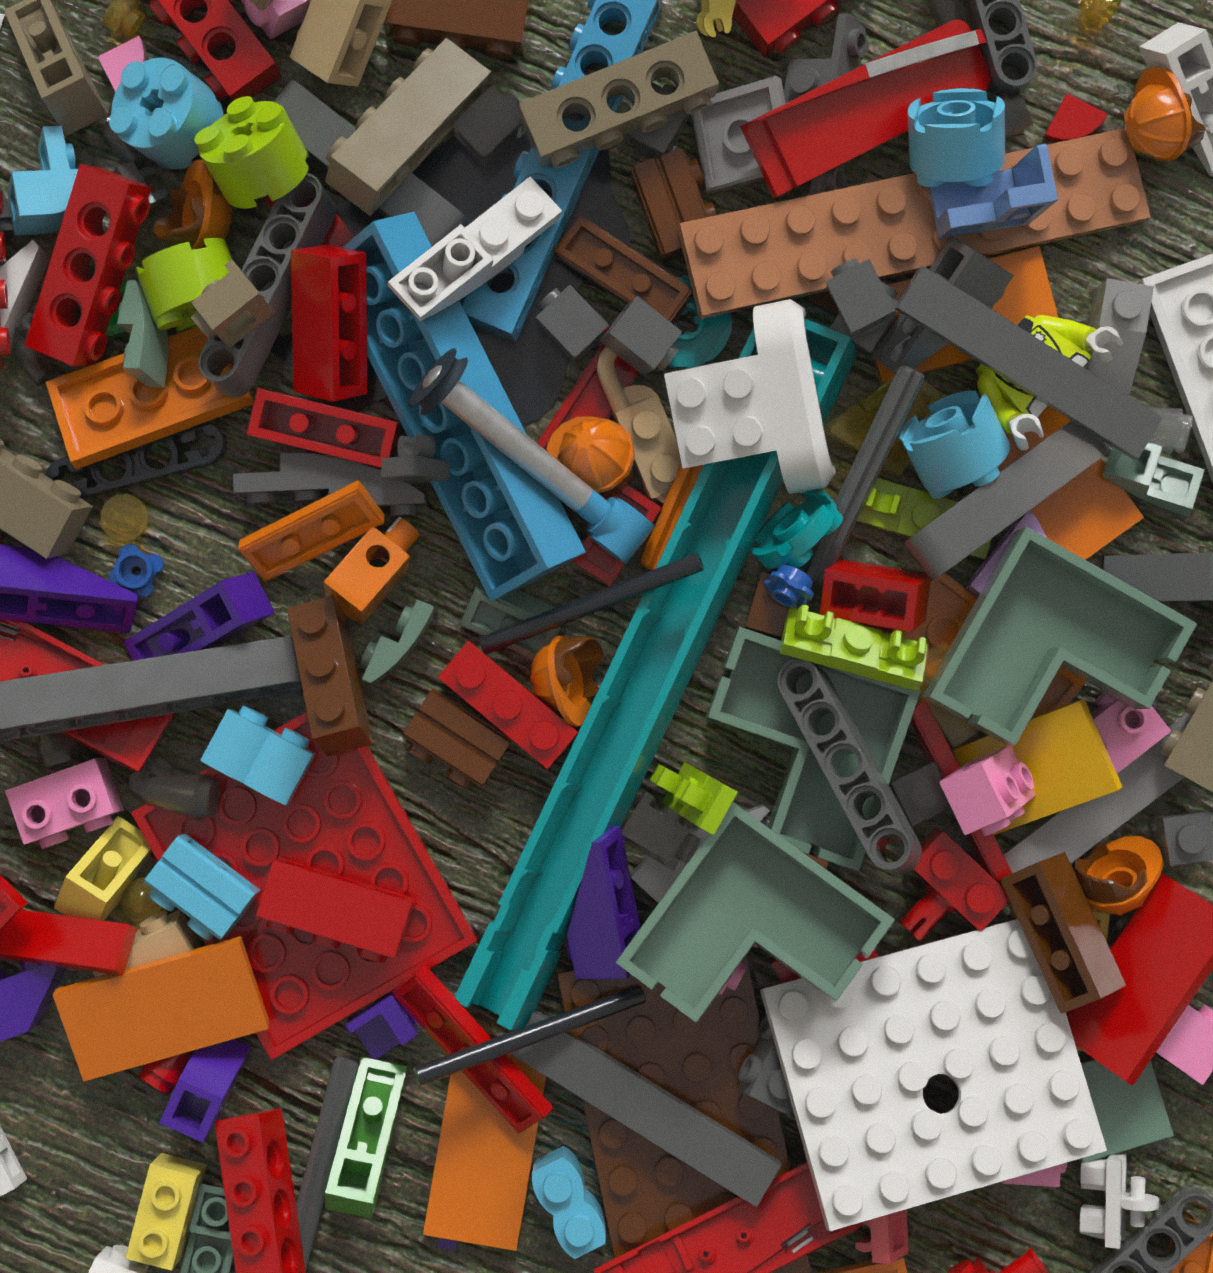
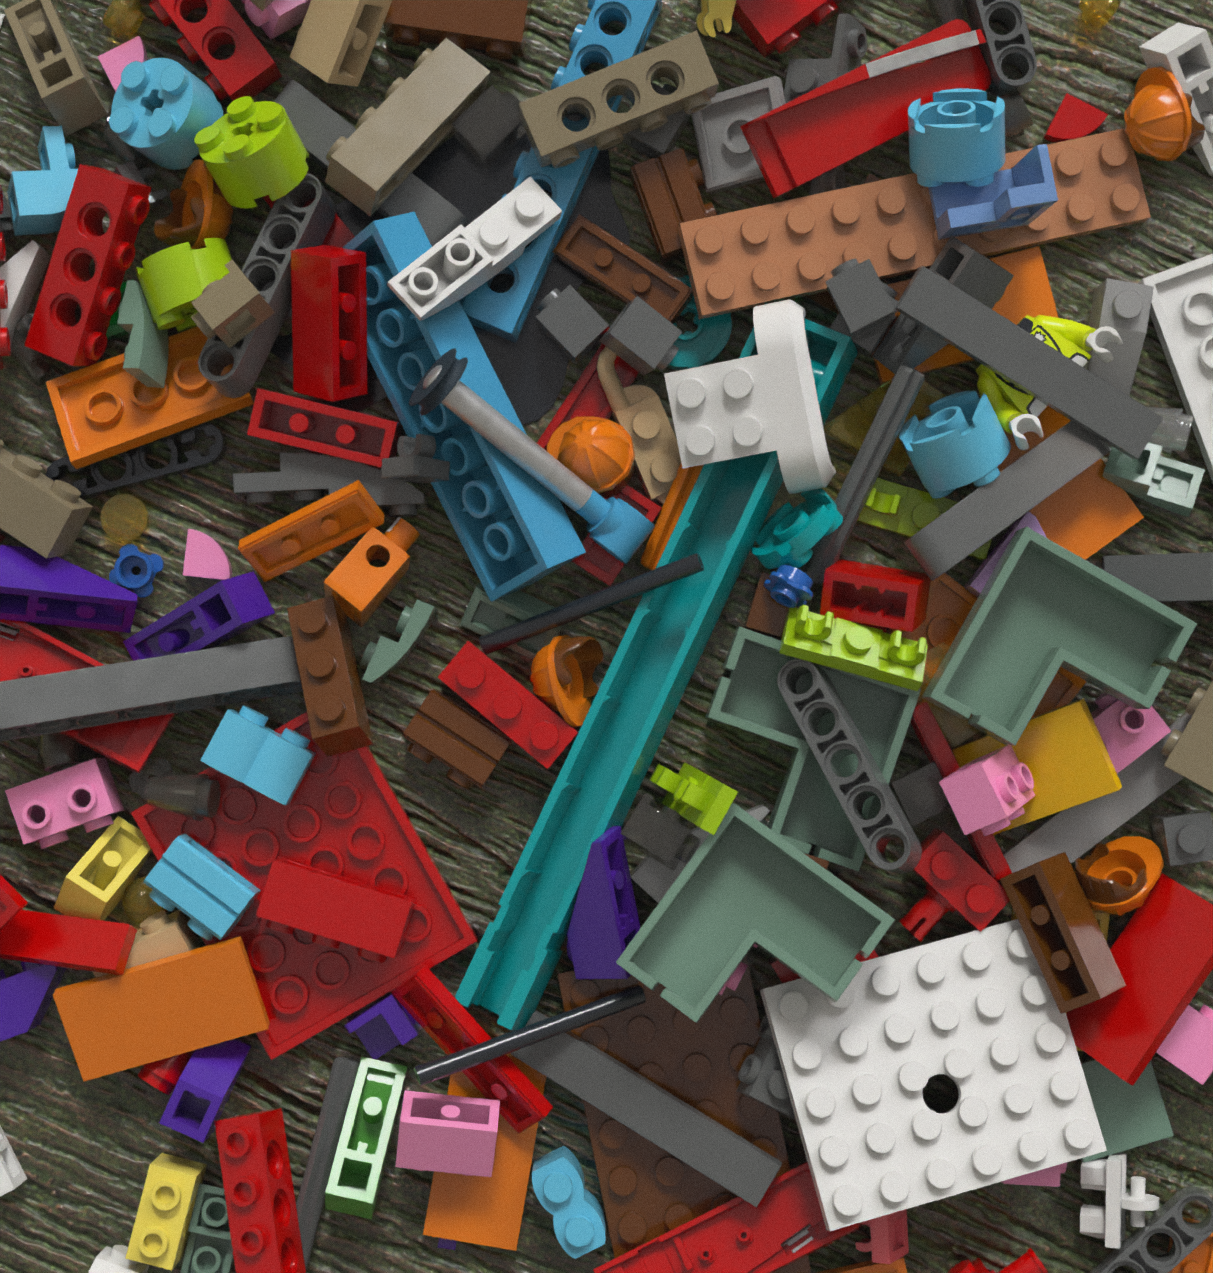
none -> bright pink tile [183,529,232,580]
none -> bright pink brick [395,1091,500,1177]

